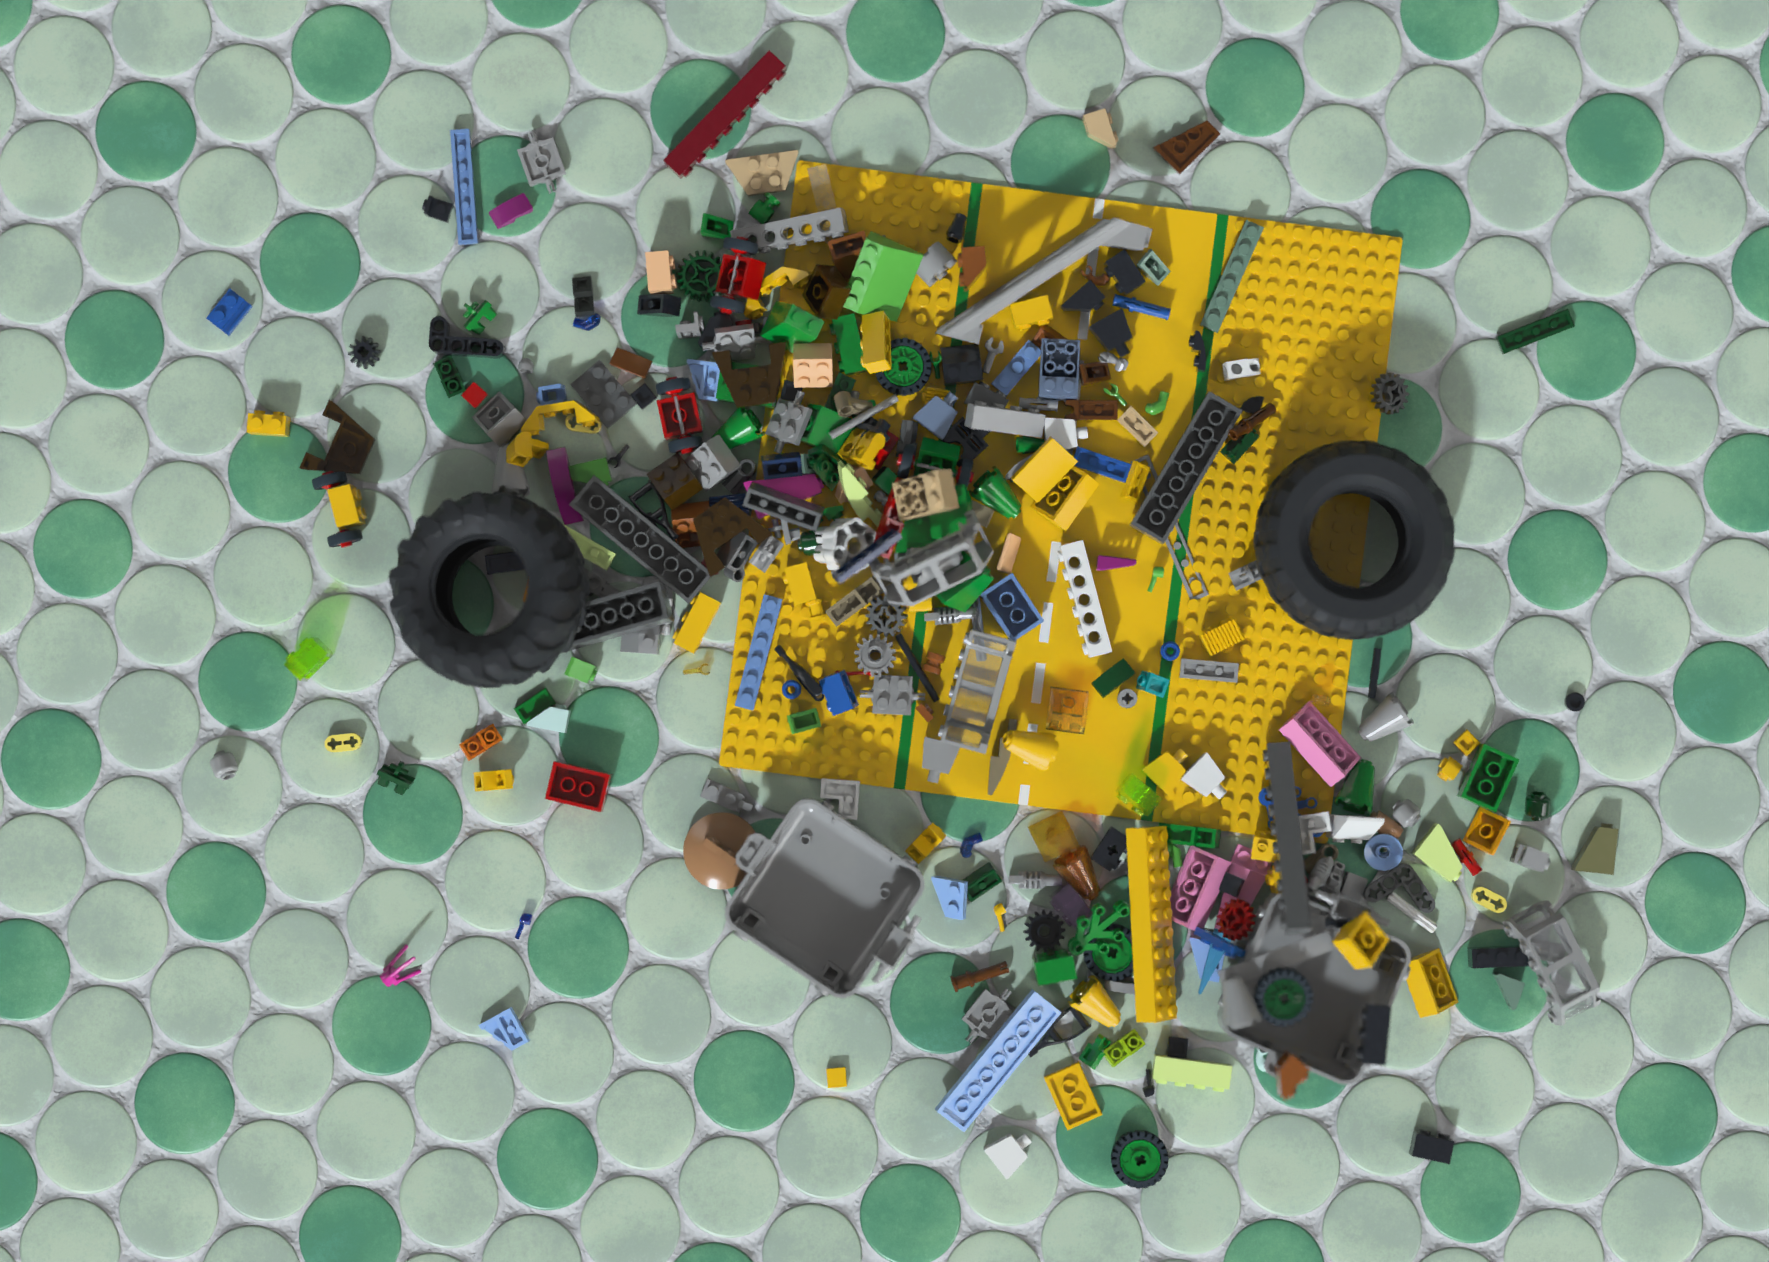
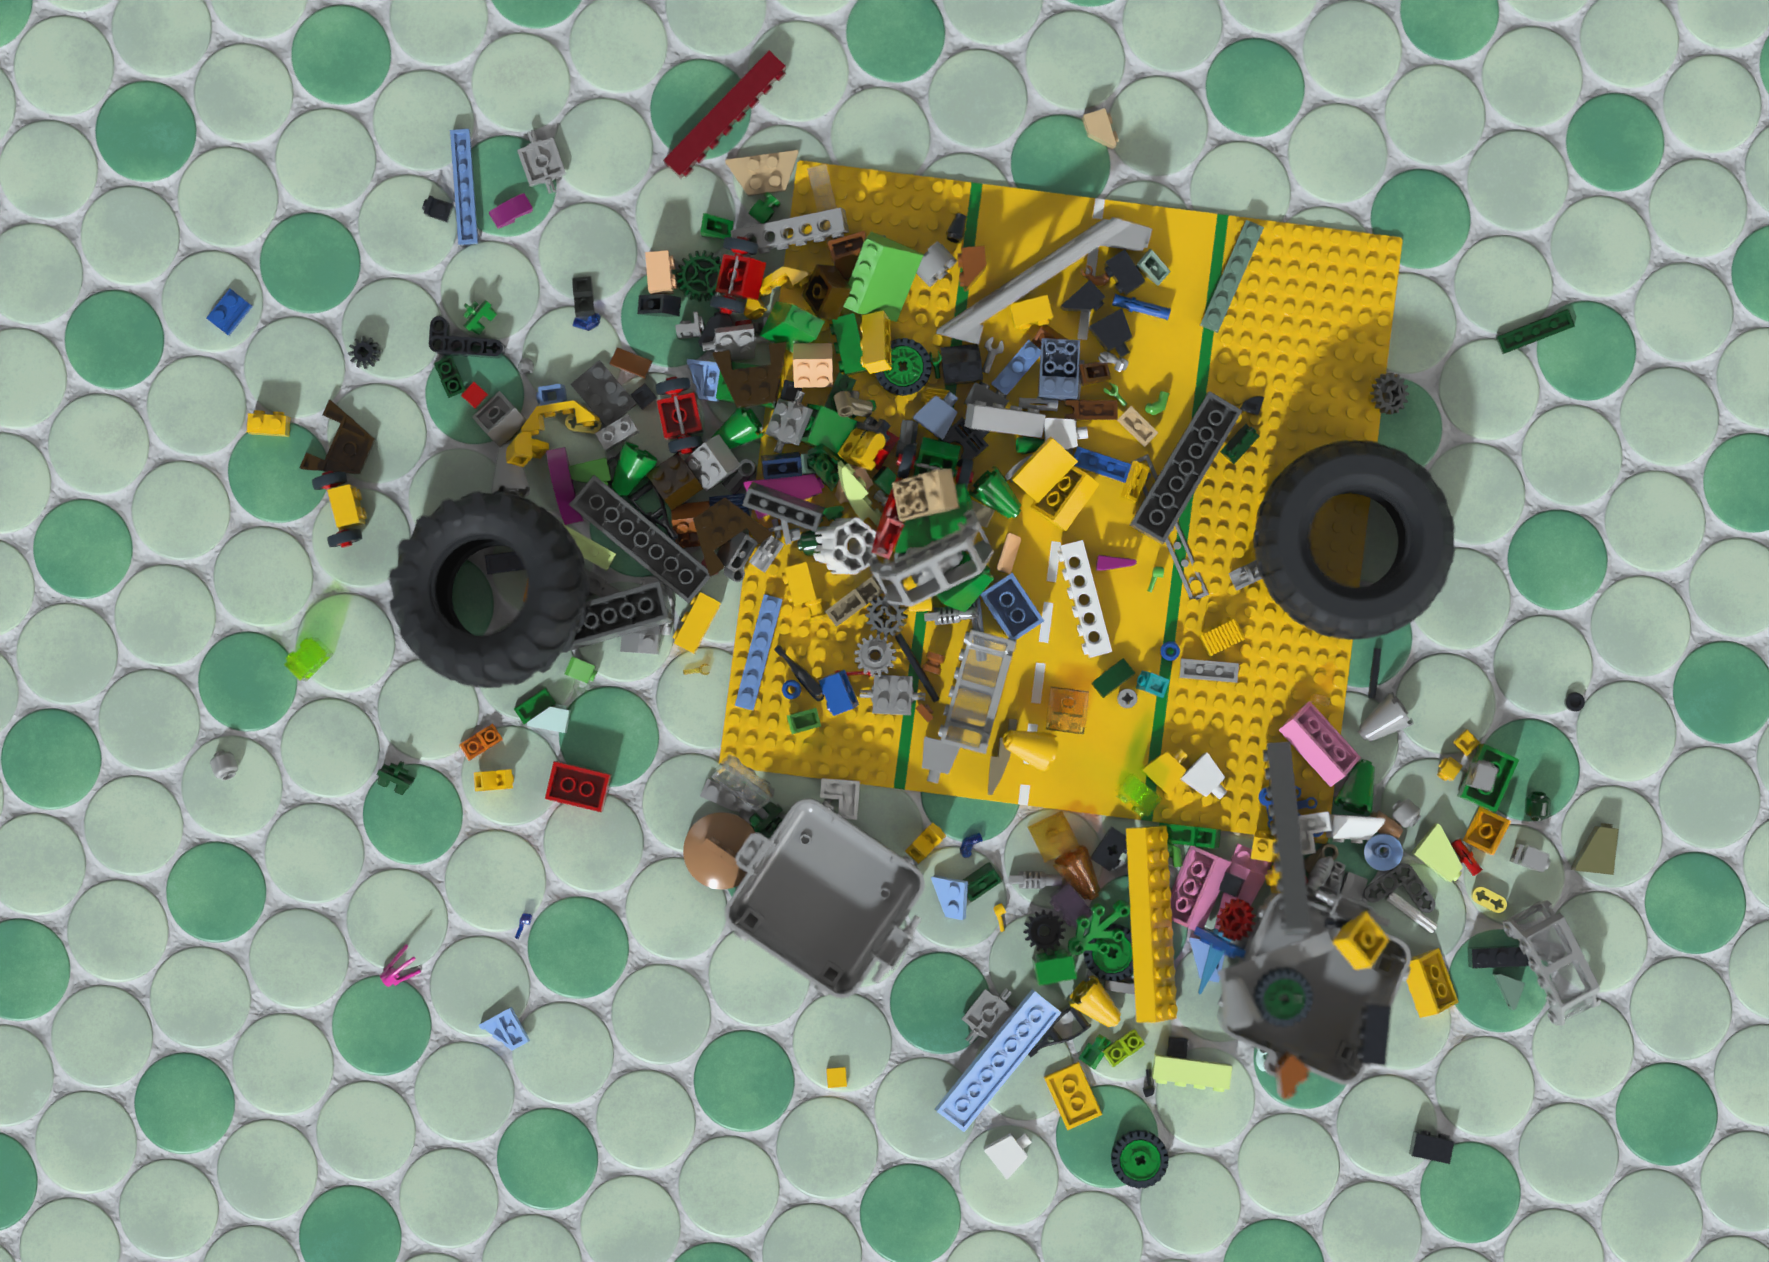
light yellow beam [324,733,362,752] -> none
light grey bar [829,394,899,439] -> none
dark blue tile [831,529,903,584] -> none
reddish brown pin [950,961,1009,993] -> none
reddish brown wing [1153,121,1220,175] -> none
black slope [1188,331,1206,373] -> none
white leg [1222,358,1261,381] -> none
reddish brown pin [1228,403,1276,440] -> none
none -> light grey brick [595,414,640,452]
none -> green cone [611,441,658,497]
none -> clear slope [711,754,775,811]
none -> dark green hips [749,799,783,834]
none -> light grey brick [1465,760,1498,791]

